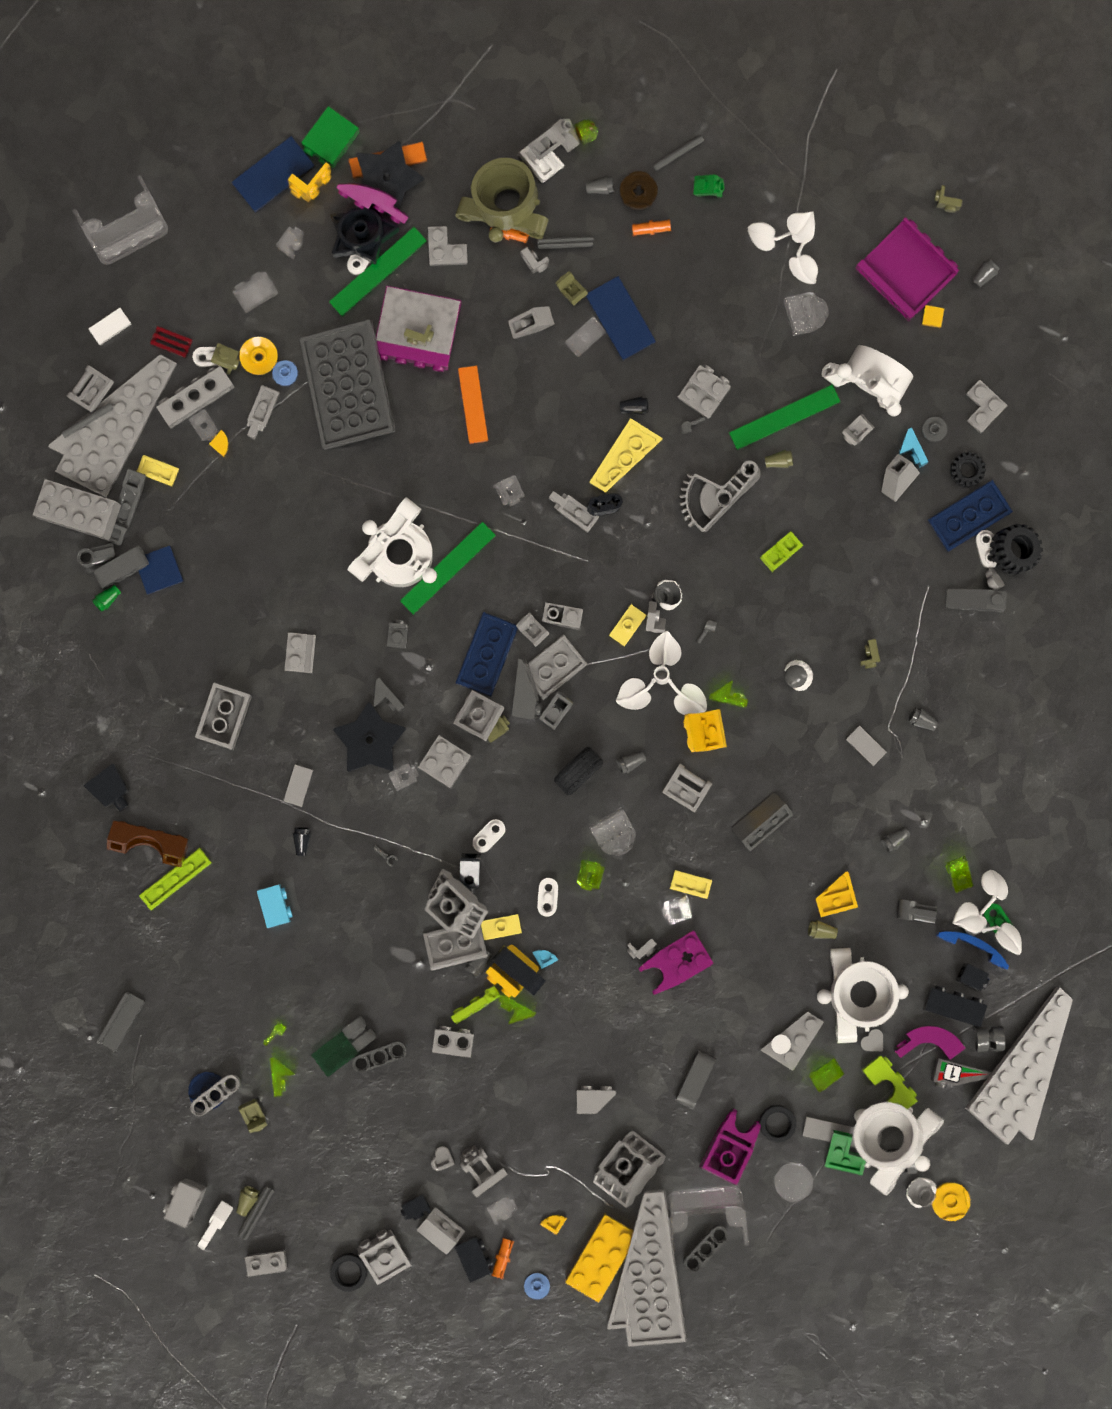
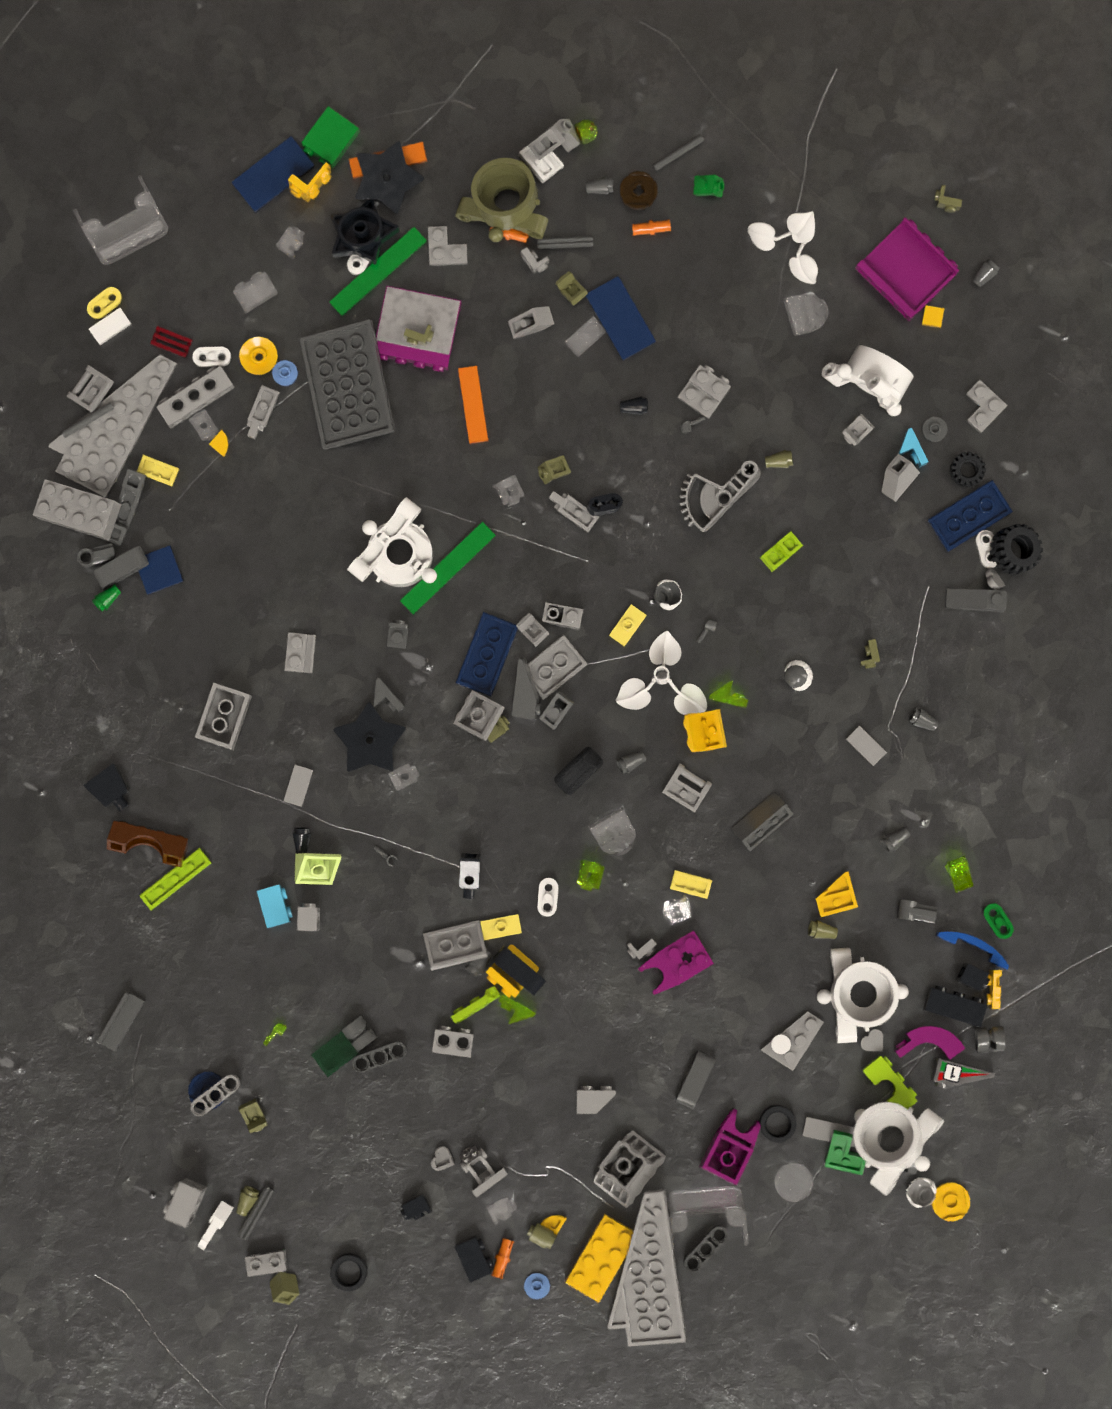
olive bracket [210,343,240,375] -> none
clear neon green slope [270,1057,296,1097] -> none
magenta slope [336,183,409,224] -> none
light grey plate [357,1229,411,1285] -> none
light grey panel [417,1207,465,1254] -> none
light grey brick [418,735,472,789] -> none
light grey slope [425,869,488,939] -> none
white plate [473,819,505,853] -> none
medium azure tile [532,950,558,969] -> none
light yellow wing [590,418,663,493] -> none
light grey bracket [646,601,666,633] -> none
green tile [729,385,841,450] -> none
clear neon green slope [809,1058,844,1093] -> none
white plant [953,869,1022,955] -> none
wing [965,987,1073,1145] -> none
none -> light yellow plate [87,287,122,319]
none -> olive panel [270,1272,299,1305]
none -> yellowish green slope [295,853,341,885]
none -> light grey brick [297,903,320,931]
none -> olive brick [527,1223,557,1249]
none -> olive bracket [538,455,571,484]
none -> yellow wing [986,970,1002,1009]

